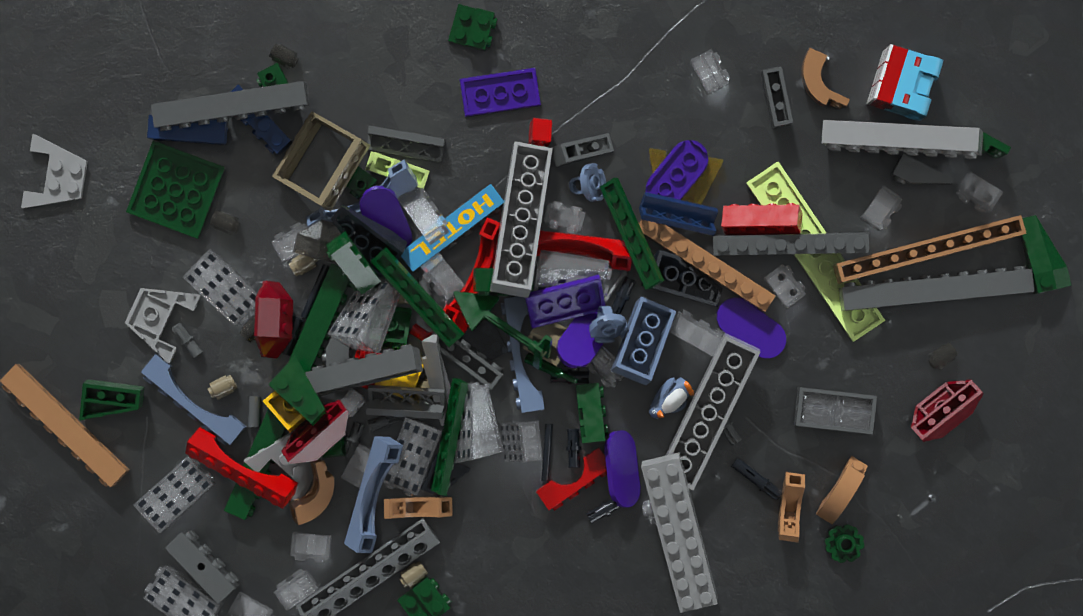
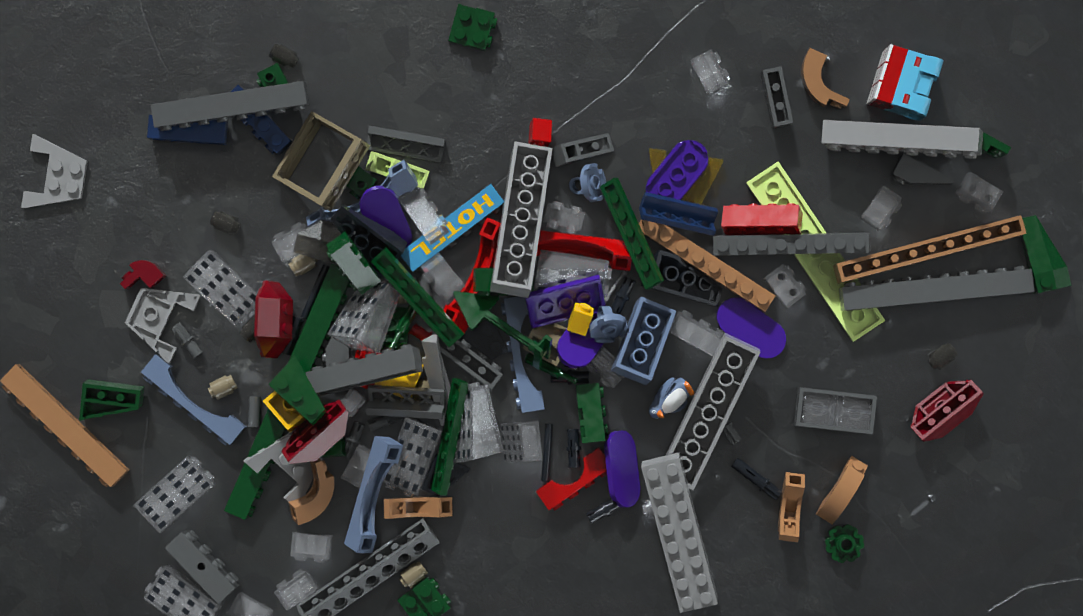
dark green plate [126,141,225,239] -> none
red arch [185,427,298,509] -> none
dark purple tile [460,68,541,117] -> none
none -> dark red brick [120,260,167,290]
none -> dark green axle [389,304,417,349]
none -> yellow brick [567,302,594,336]

